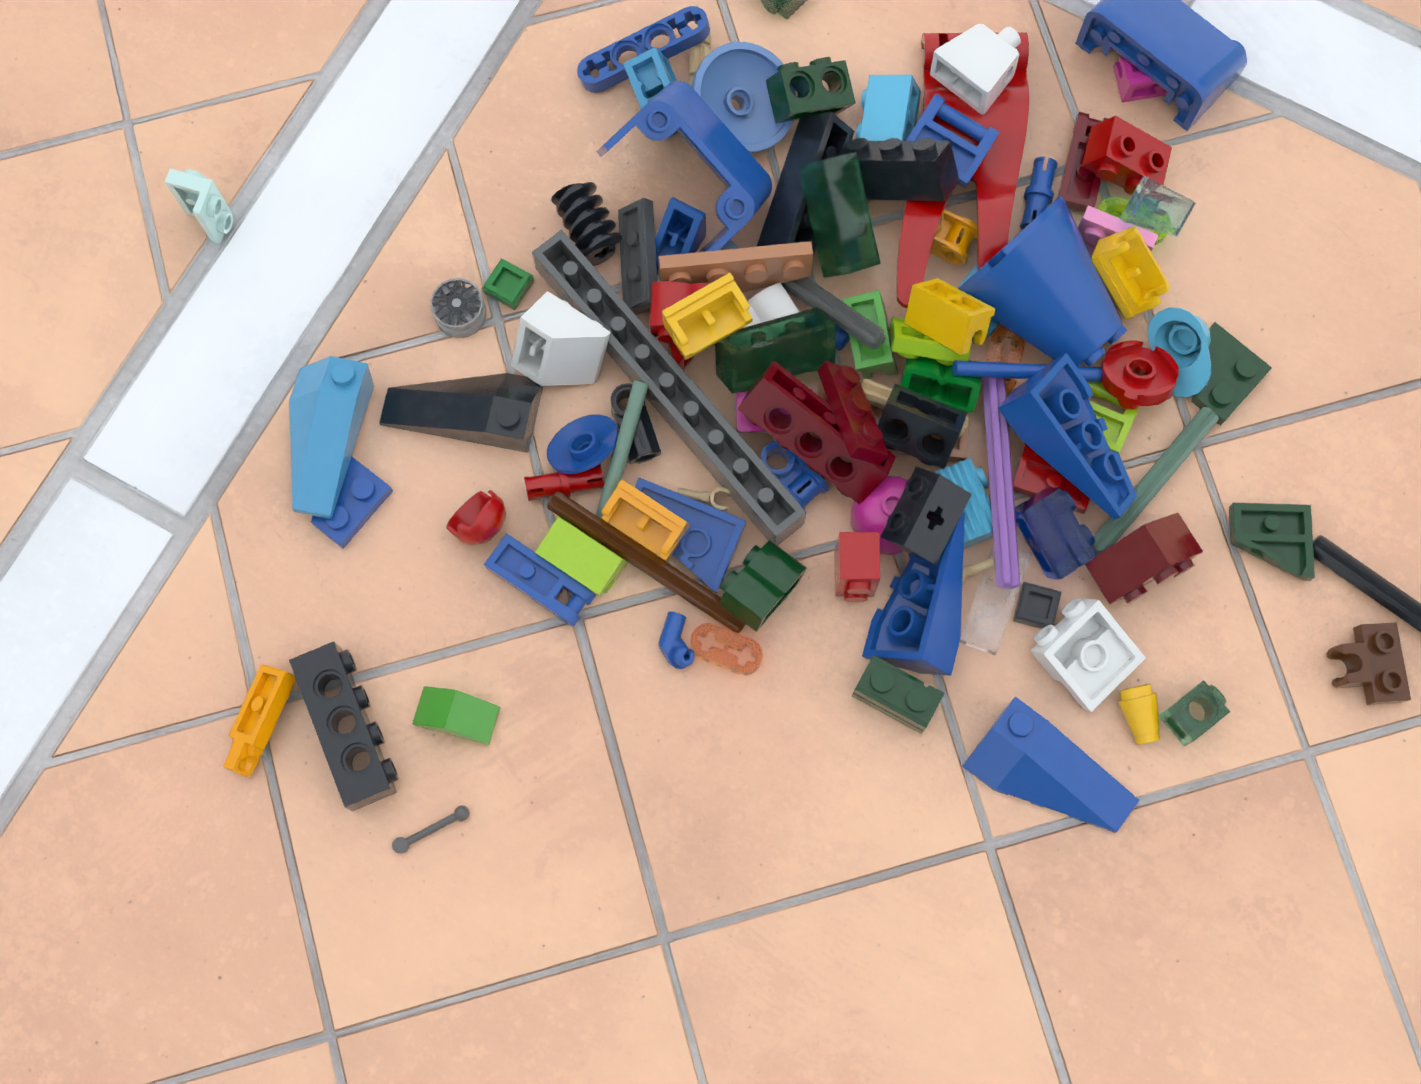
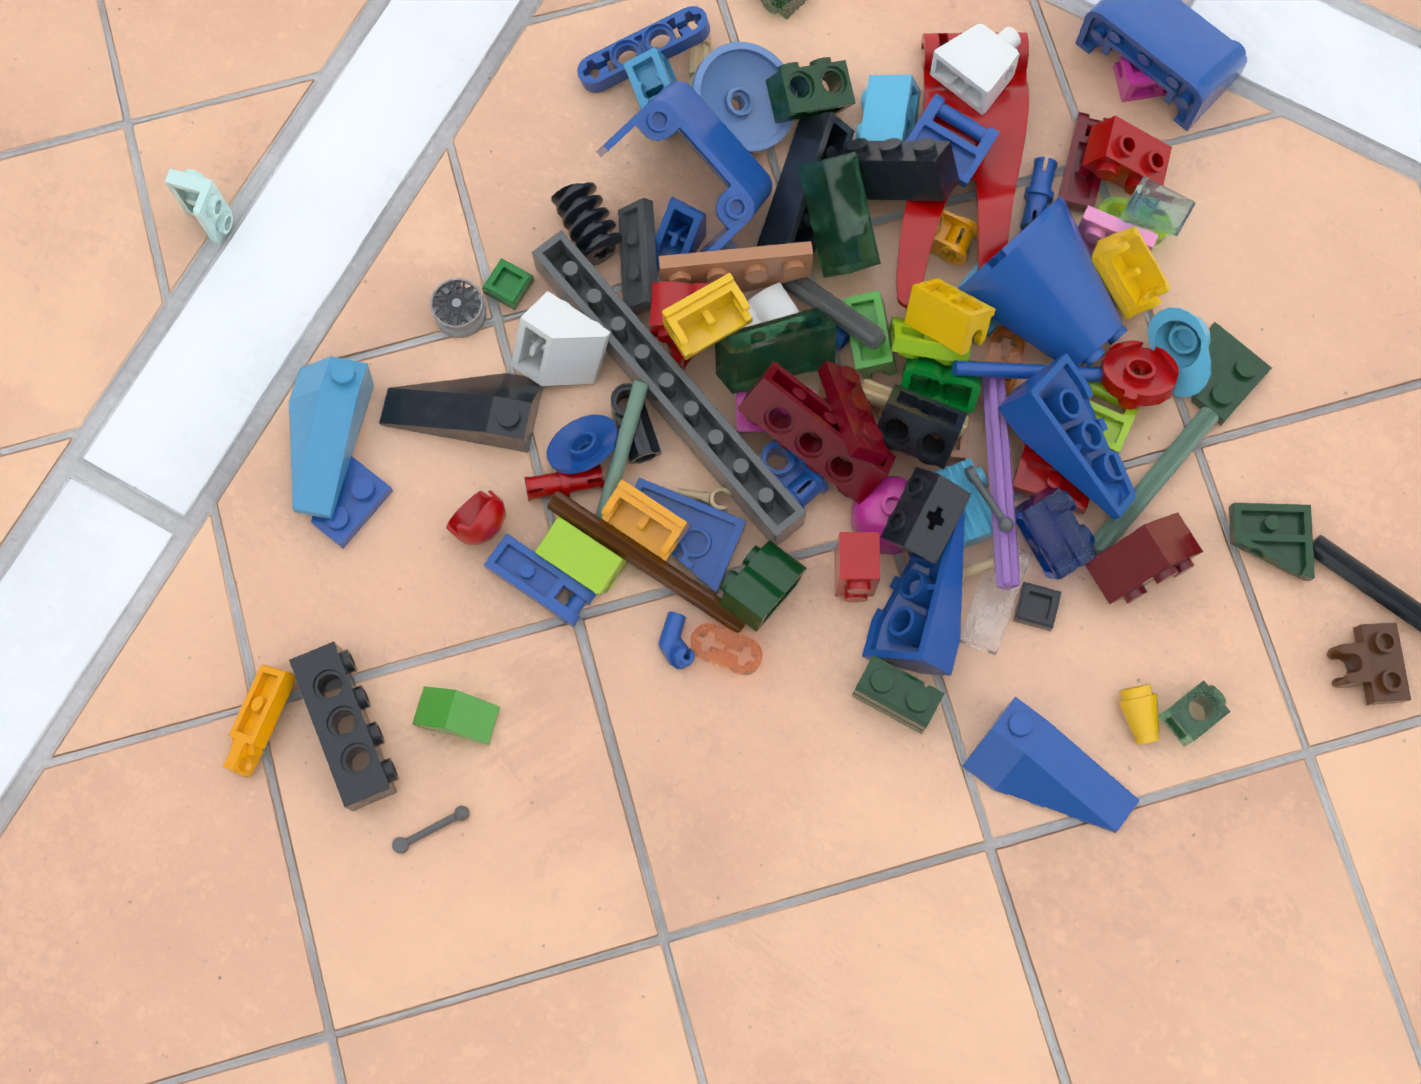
white plate [1030,598,1146,712] -> none
none -> dark grey hinge [964,465,1014,532]

